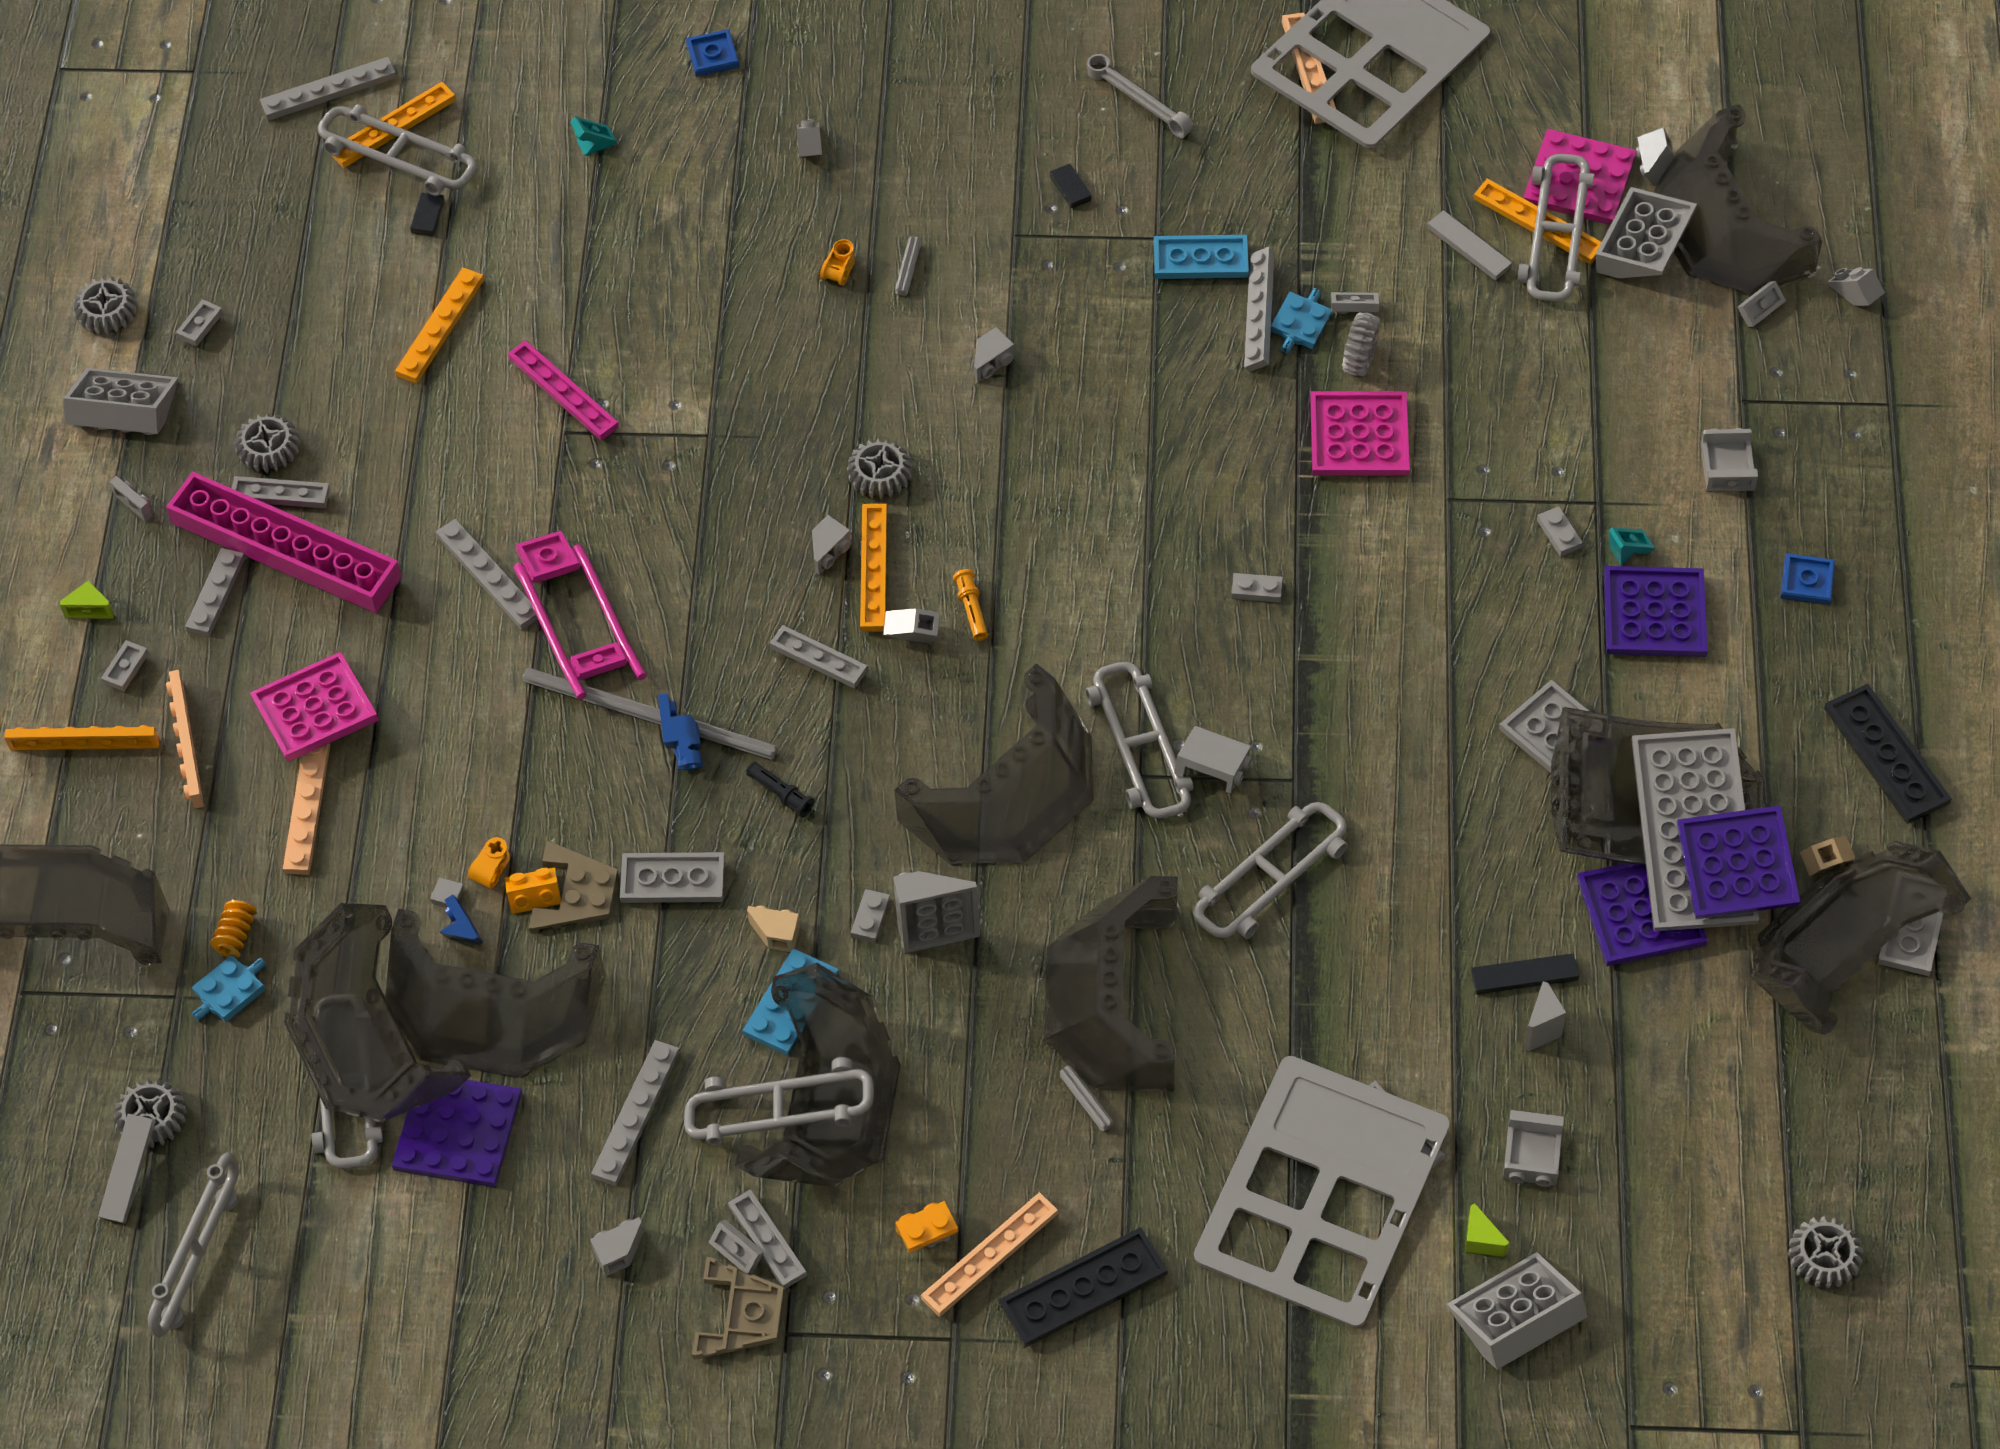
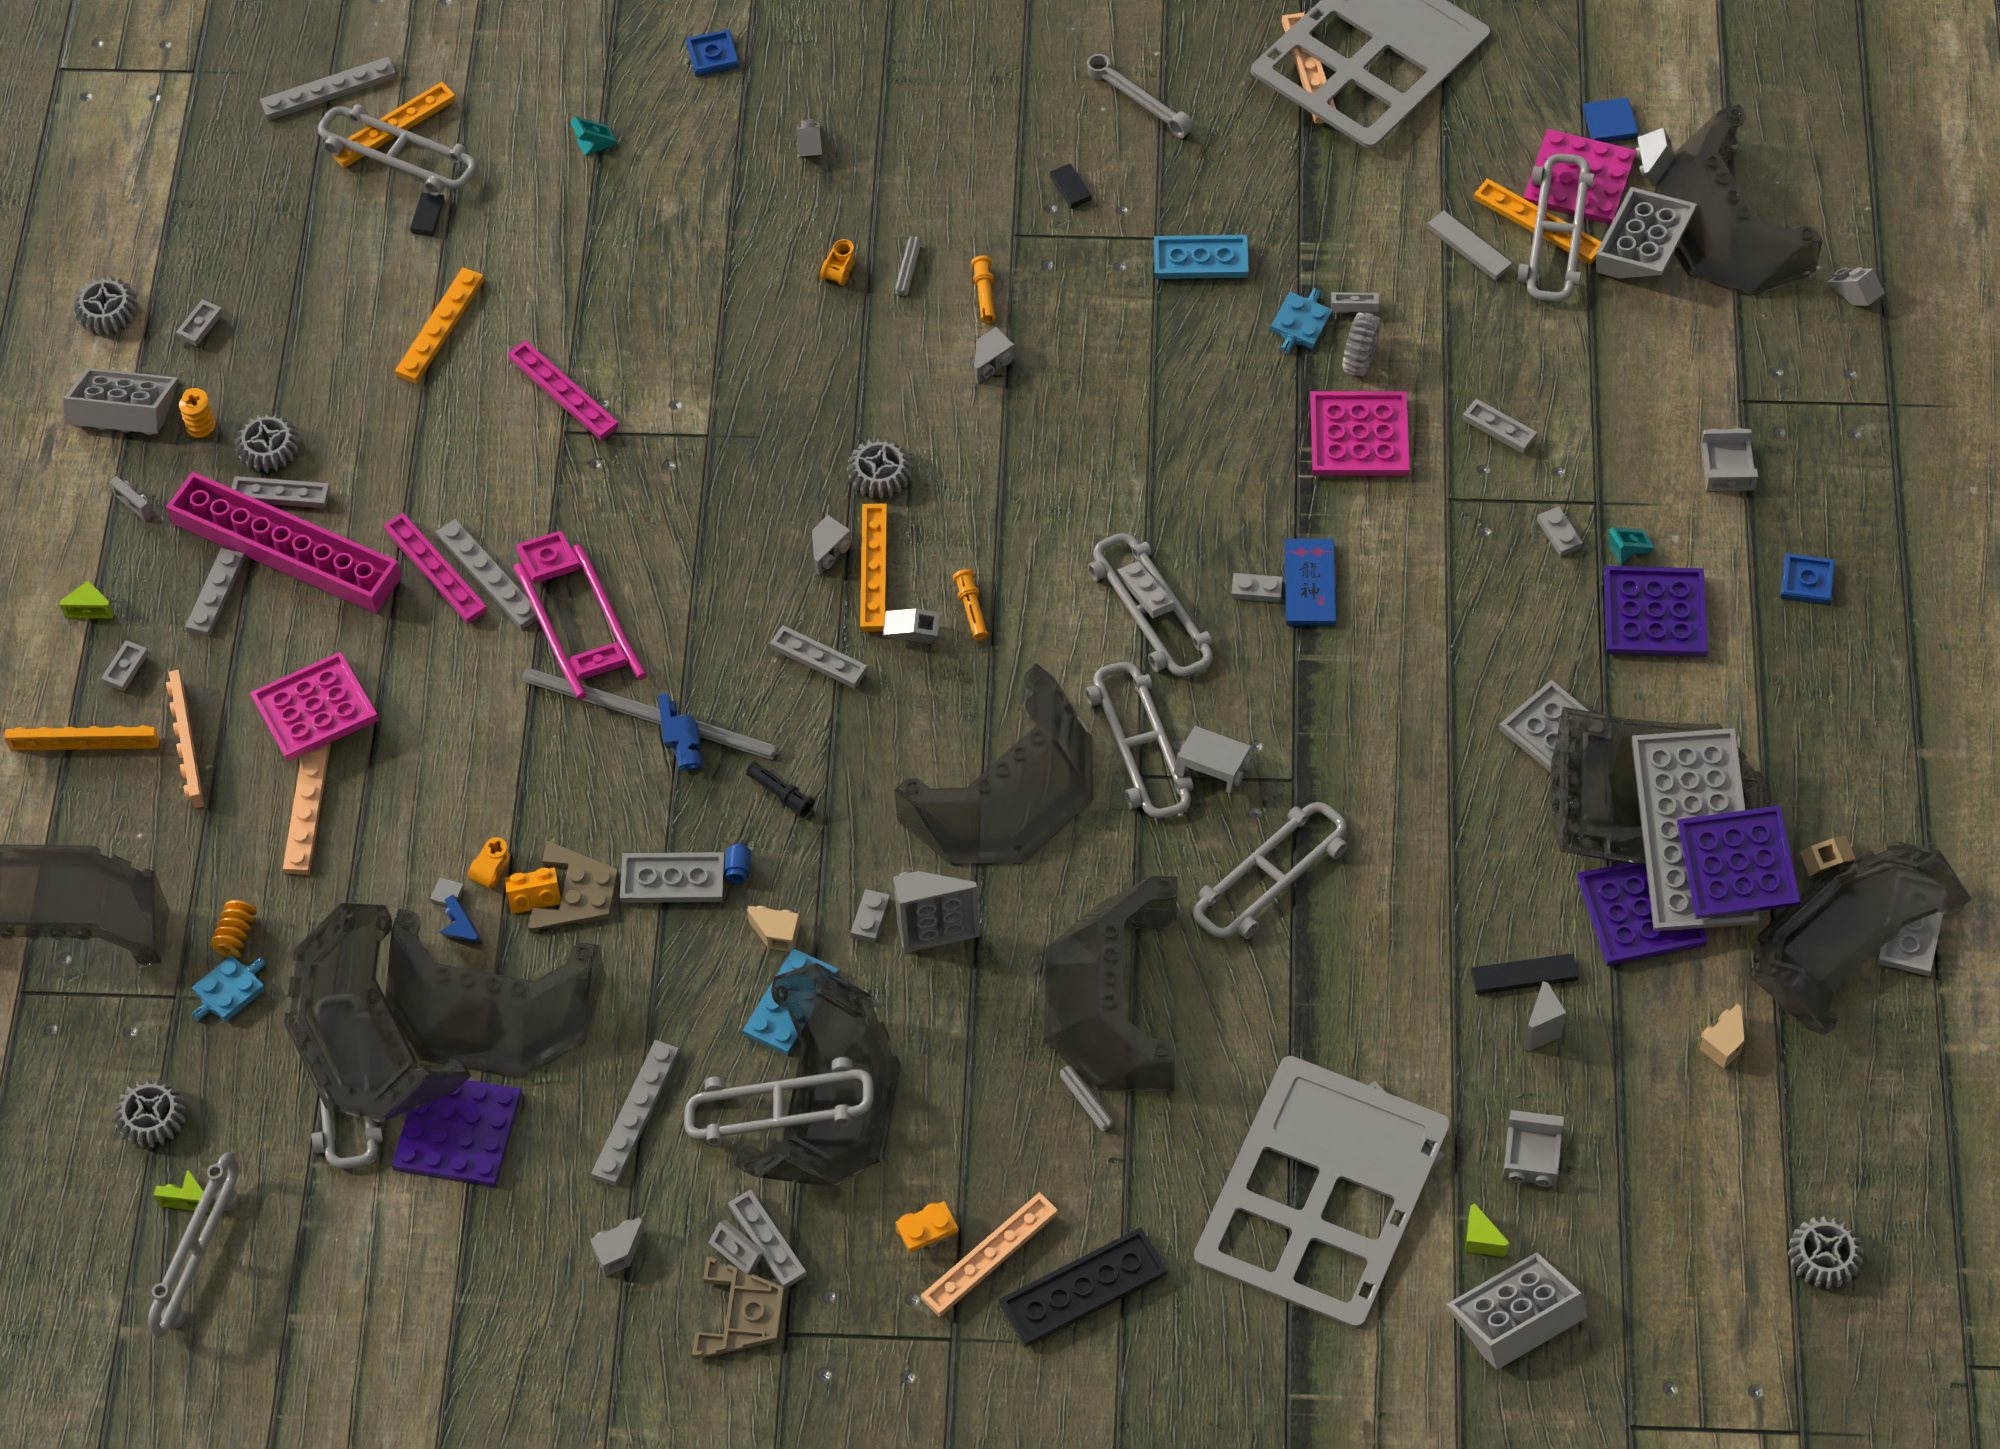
light grey tile [98,1114,155,1224] -> none
light grey plate [1244,247,1275,372] -> none
light grey plate [1737,281,1786,327] -> none
black plate [1824,684,1952,824] -> none
none -> lime slope [154,1170,212,1212]
none -> light orange piece [179,388,216,438]
none -> dark pink plate [383,513,487,624]
none -> blue brick [724,844,752,884]
none -> light orange pin [971,255,996,323]
none -> light grey bar [1088,533,1213,677]
none -> light grey plate [1117,561,1175,618]
none -> blue tile [1284,539,1336,626]
none -> light grey plate [1462,399,1537,454]
none -> blue tile [1582,97,1639,142]
none -> tan slope [1700,1004,1744,1069]

